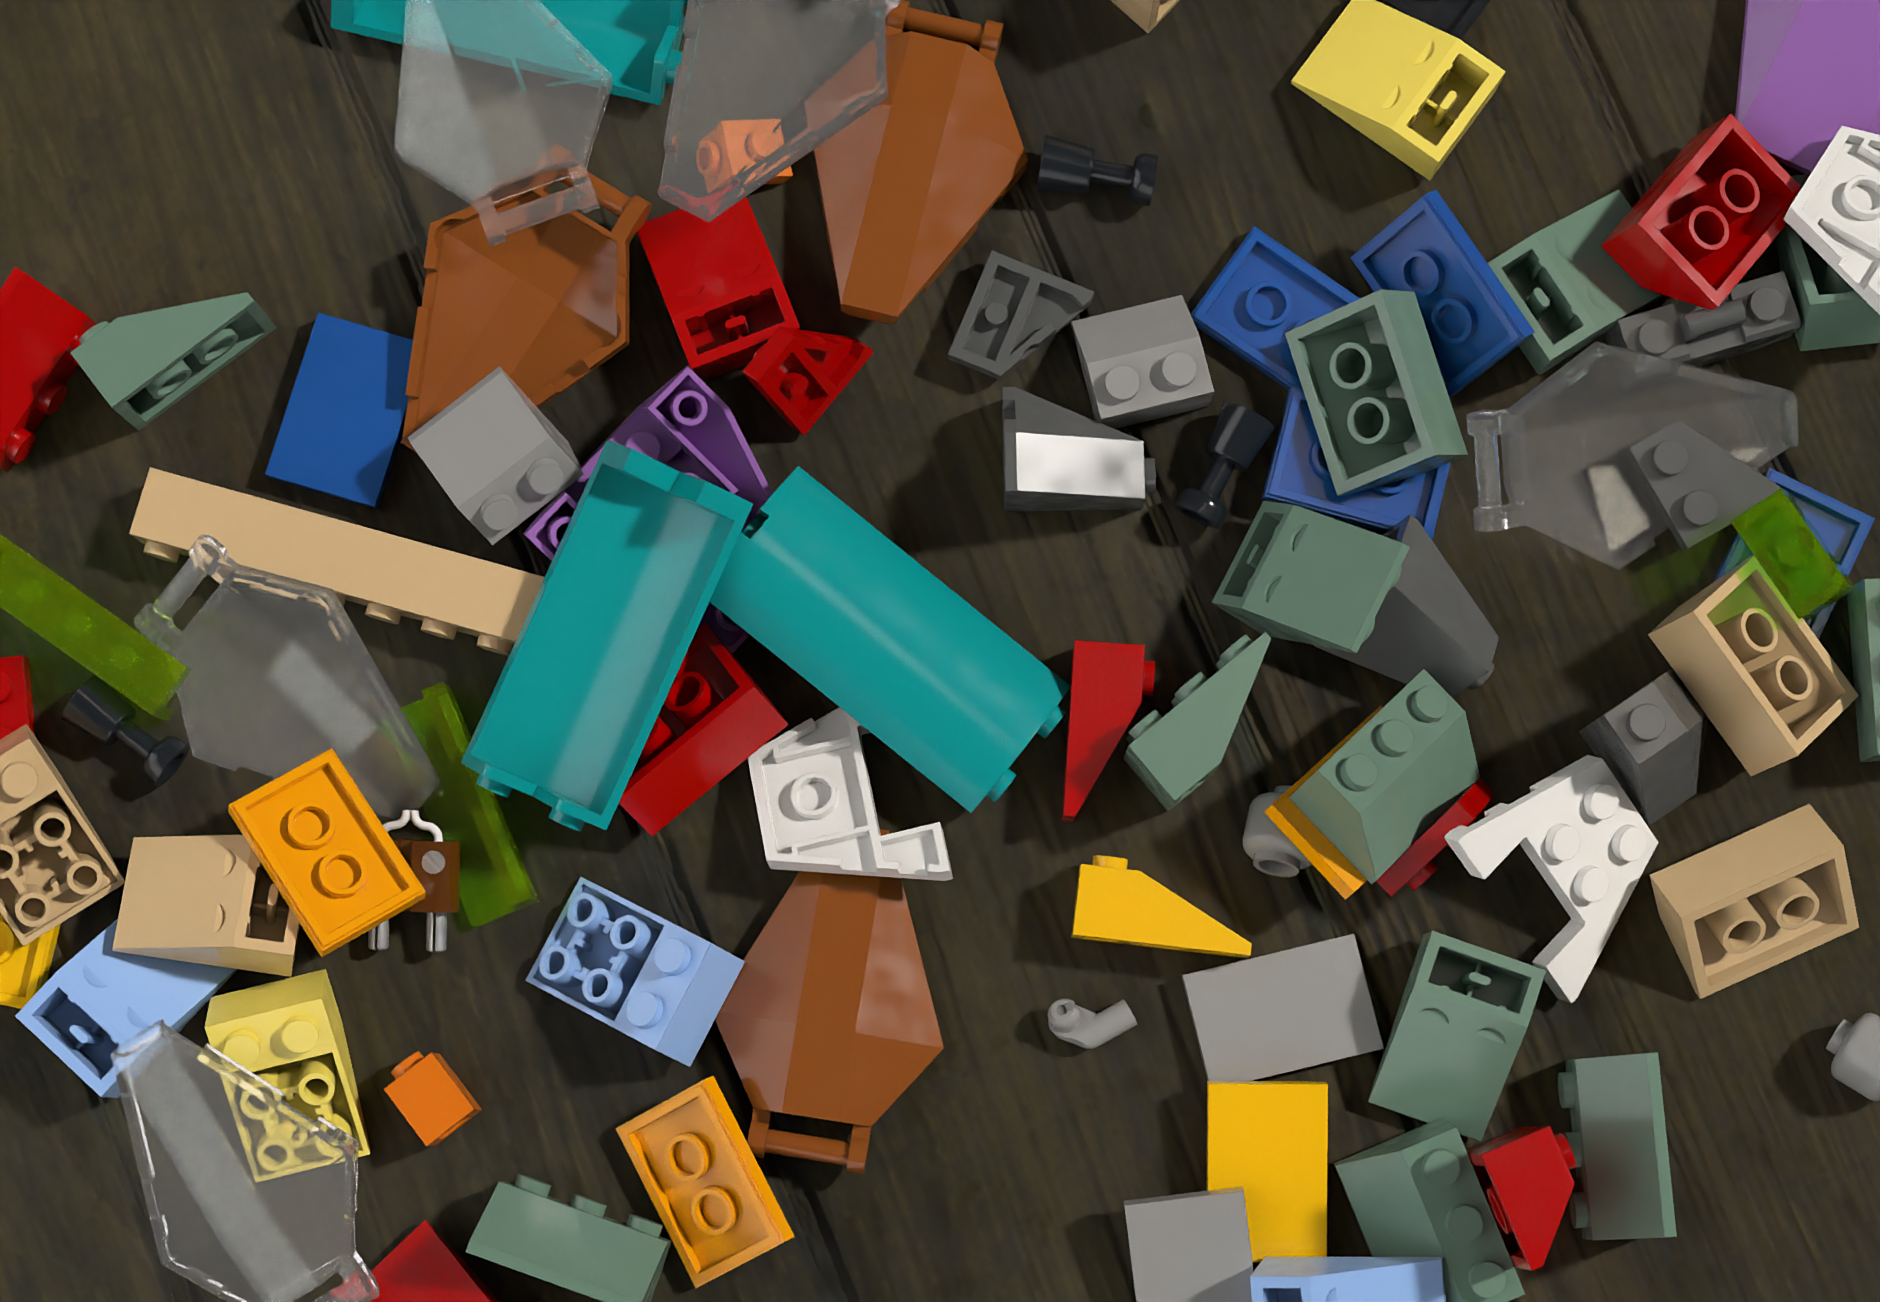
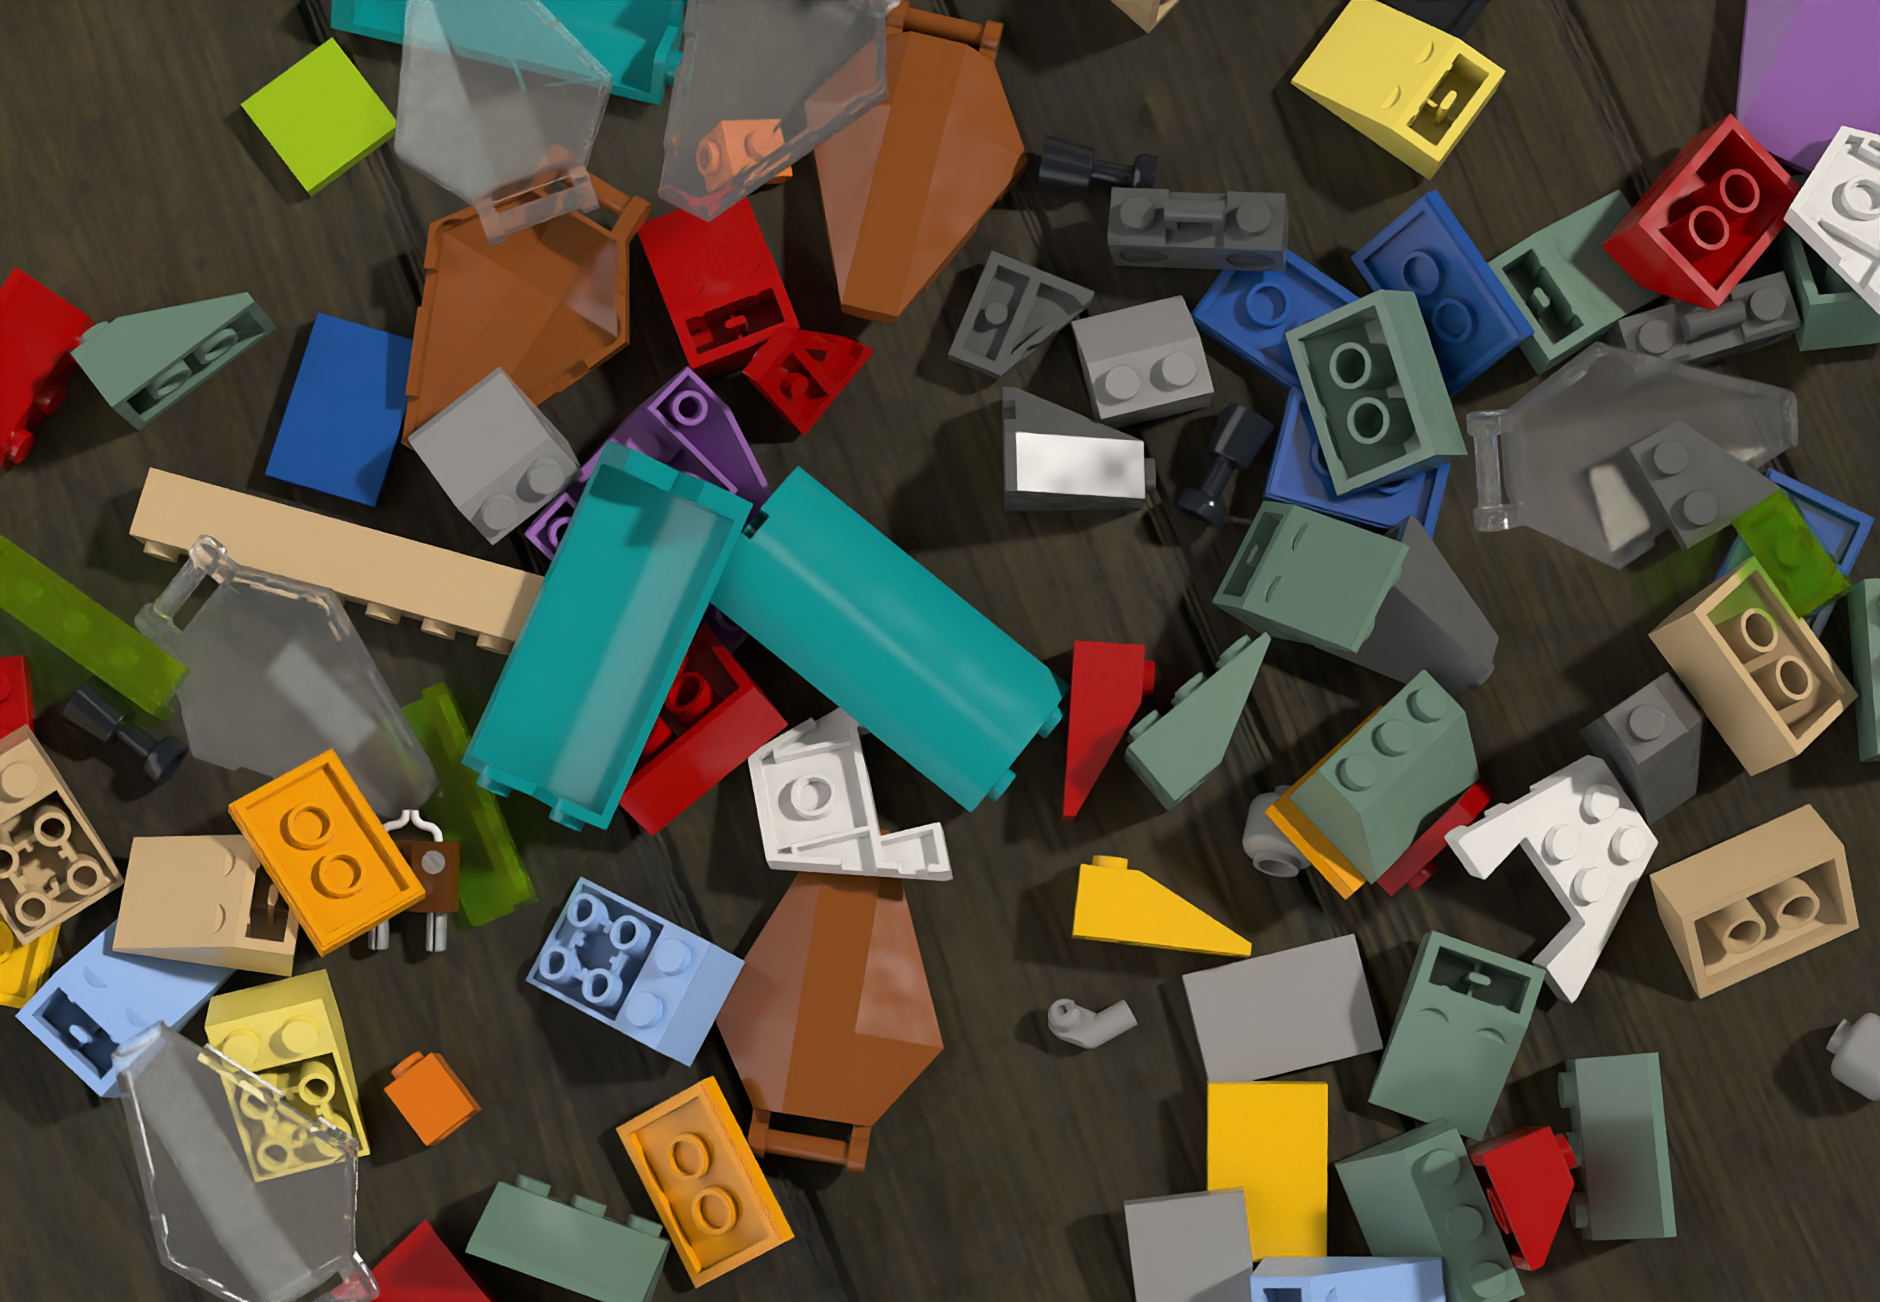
none -> lime tile [241,37,402,197]
none -> dark grey piece [1108,187,1289,272]

